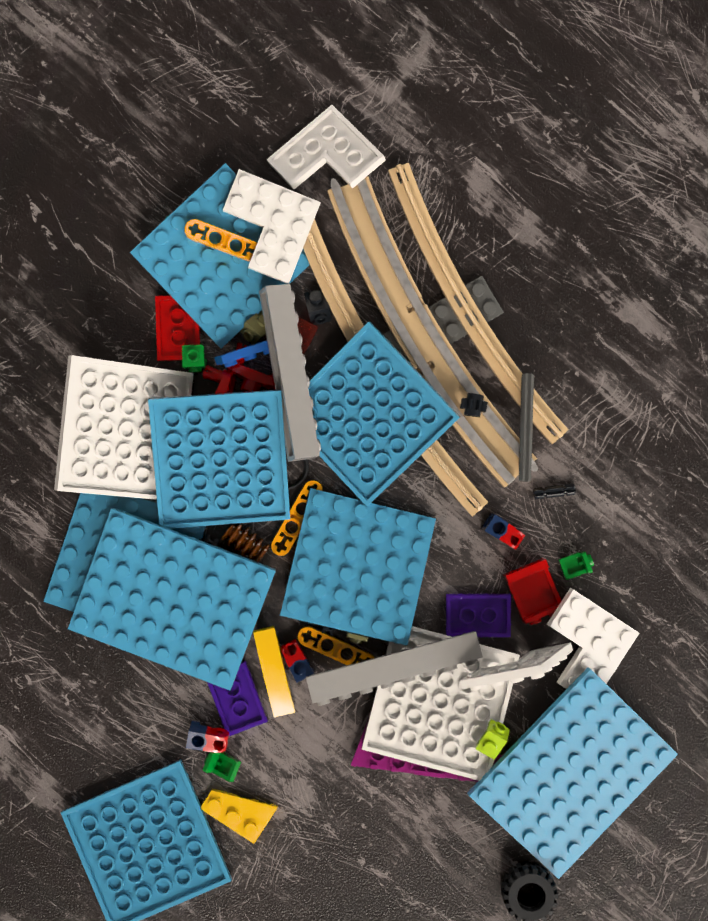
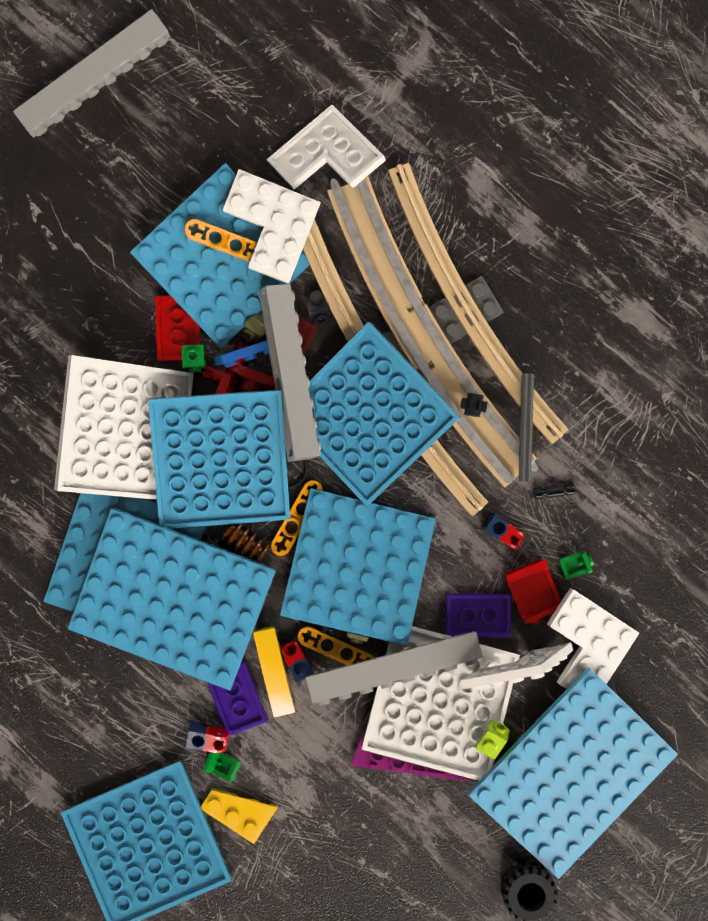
none -> light grey brick [13,9,170,138]

